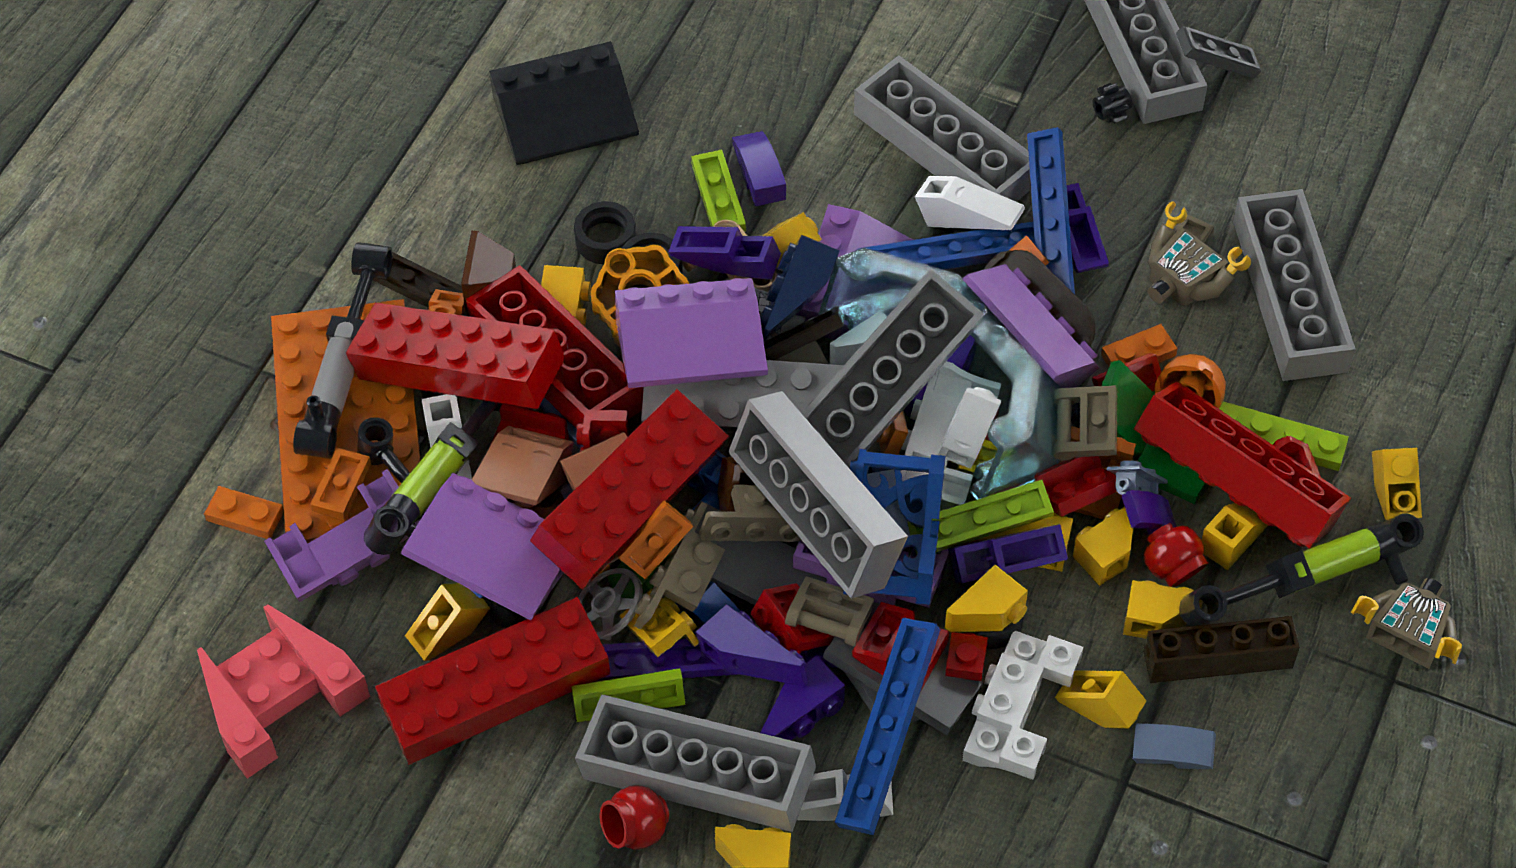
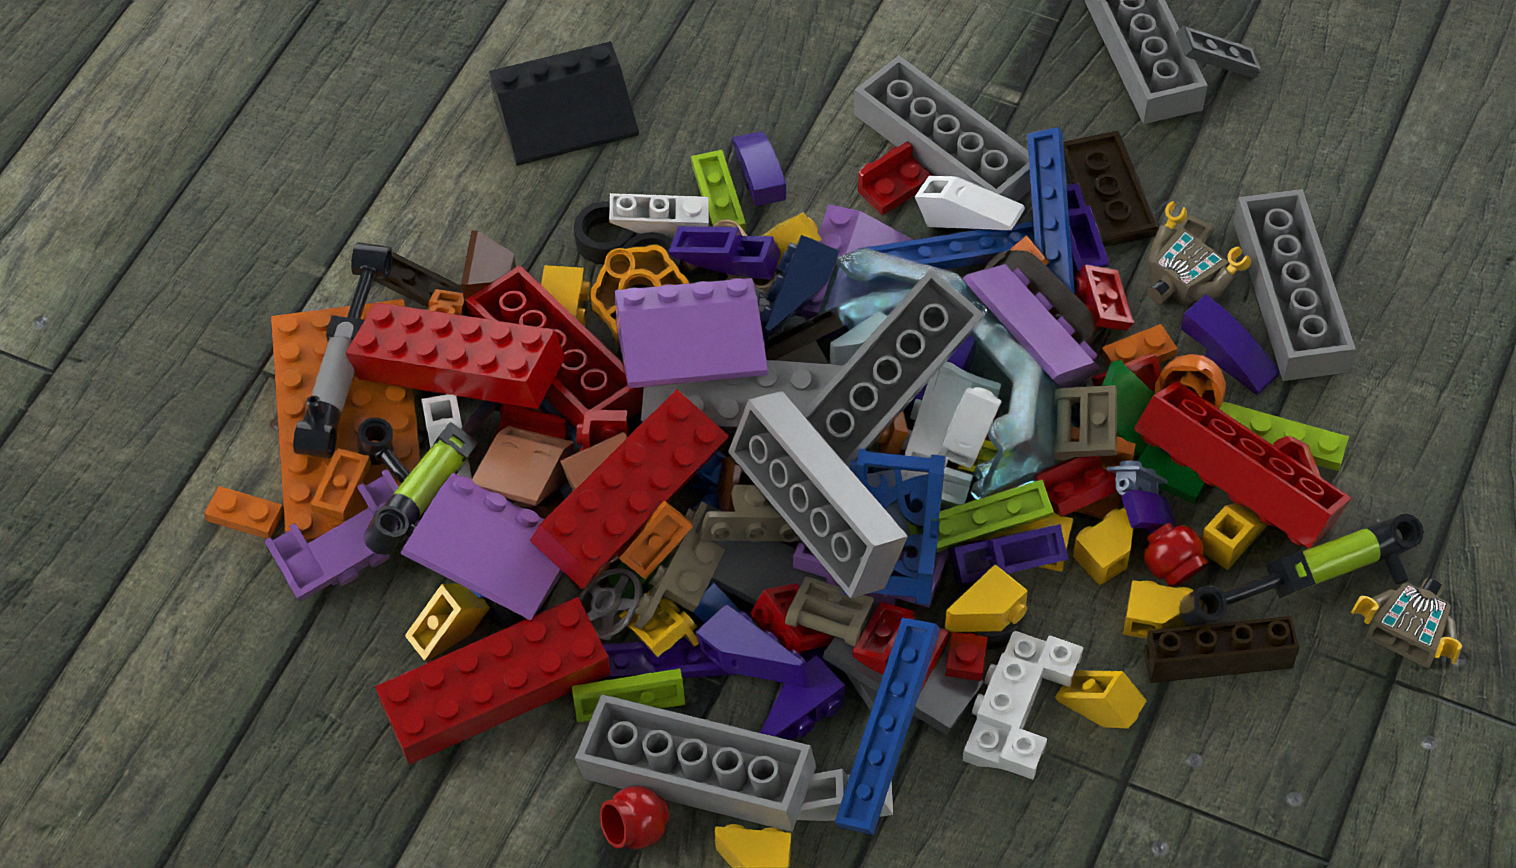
coral wedge [197,604,370,778] -> none
black gear [1093,83,1132,124] -> none
sand blue slope [1132,723,1216,769] -> none
yellow slope [1372,448,1422,520] -> none
none -> white slope [609,193,709,239]
none -> red bracket [858,141,932,216]
none -> dark brown tile [1063,131,1159,247]
none -> red bracket [1074,265,1134,331]
none -> dark purple slope [1181,294,1280,395]

